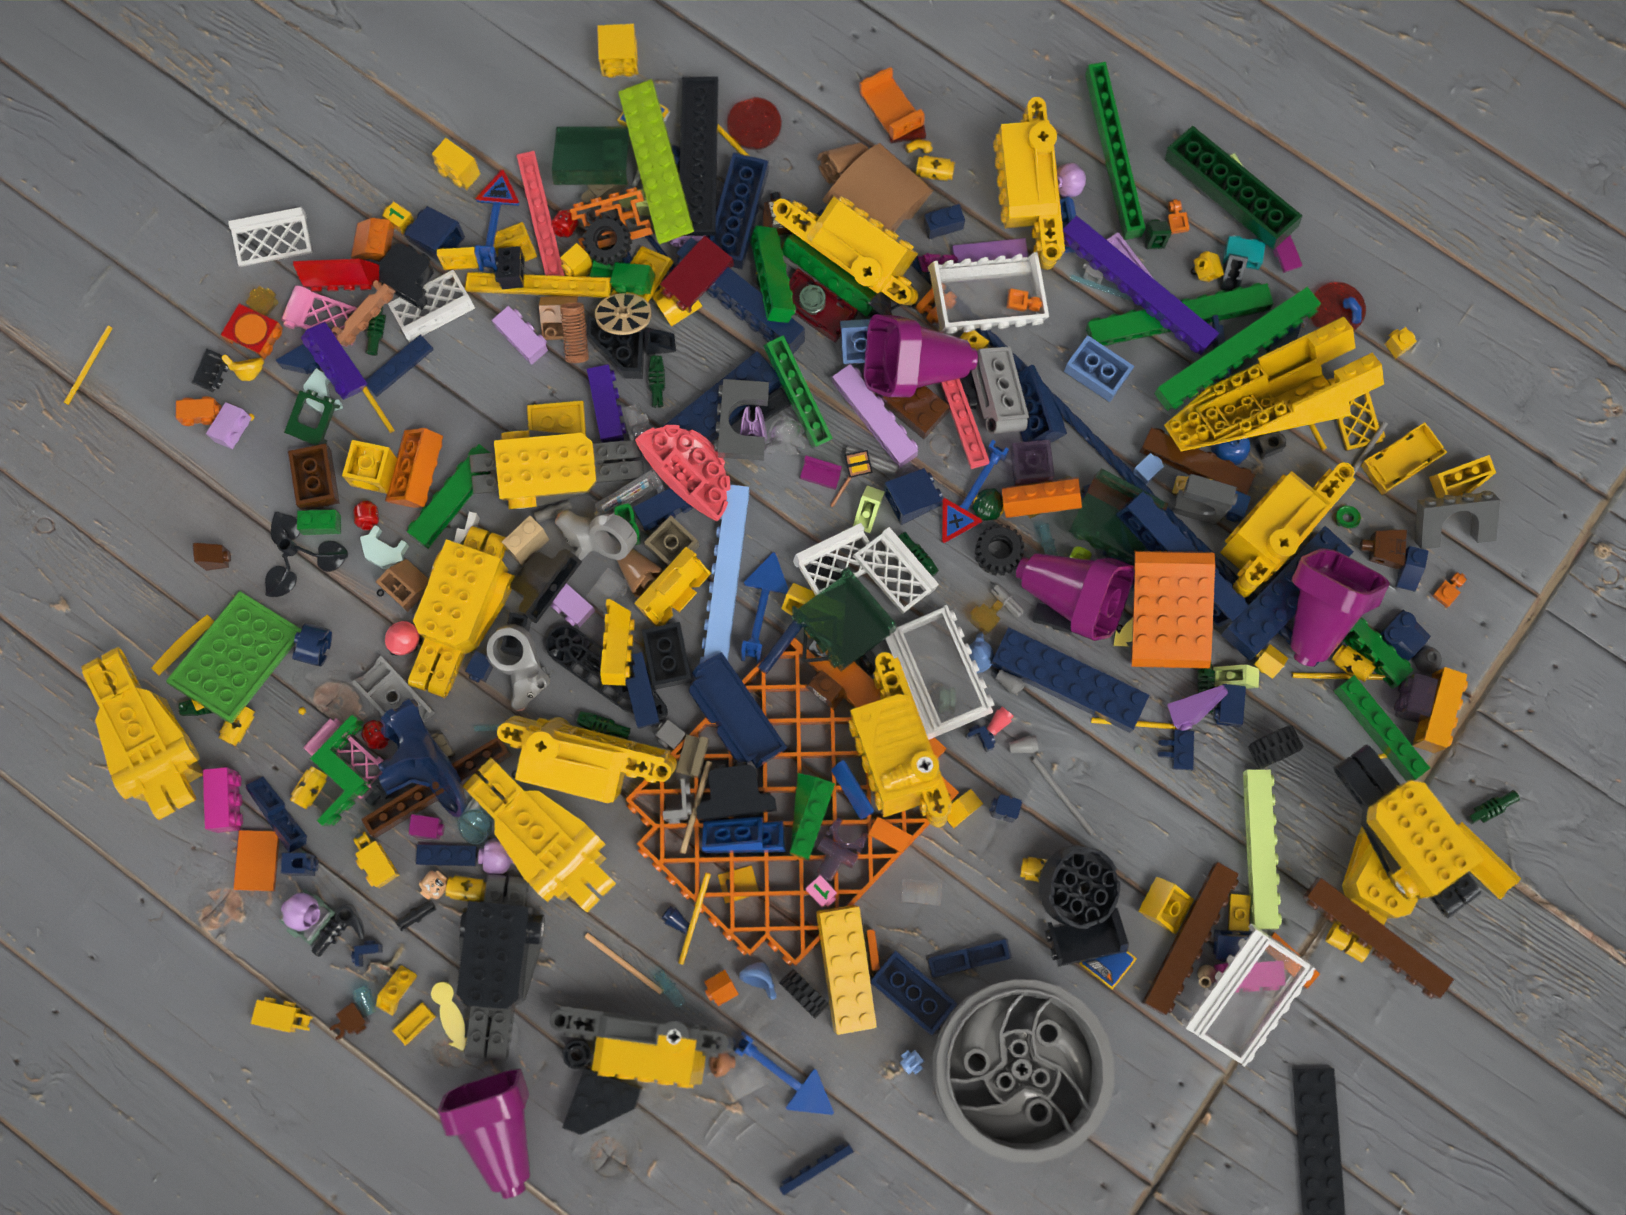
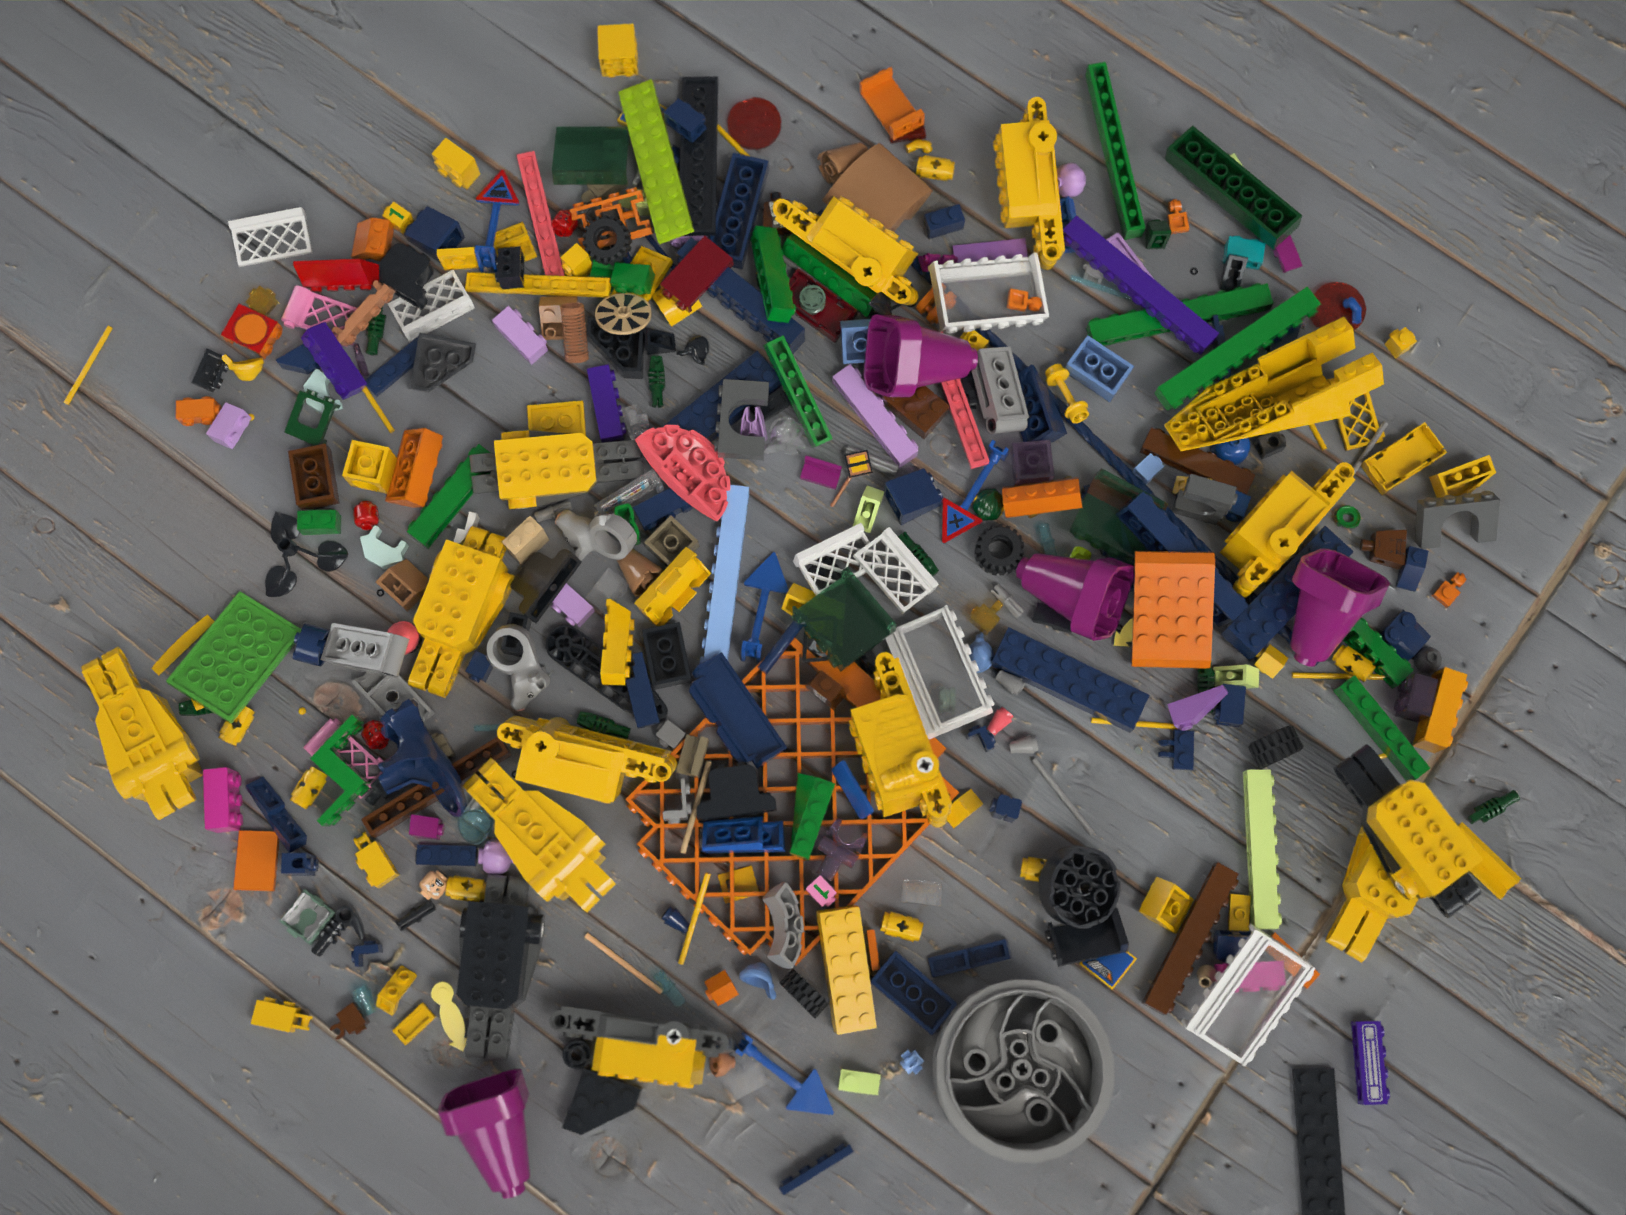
reddish brown slope [193,543,231,571] -> none
lavender plant [281,893,320,931] -> none
orange tile [868,817,912,854] -> none
yellow brick [1193,251,1224,282] -> none
reddish brown brick [1303,878,1455,999] -> none
none -> light grey hinge [321,623,409,677]
none -> clear purple pin [353,343,369,377]
none -> black brick [410,332,476,393]
none -> dark blue brick [664,98,707,143]
none -> black piece [676,335,709,365]
none -> light grey brick [762,882,804,969]
none -> yellowish green slope [838,1068,881,1095]
none -> yellow piece [880,911,923,942]
none -> yellow piece [1045,364,1089,423]
none -> dark purple brick [1351,1021,1390,1105]

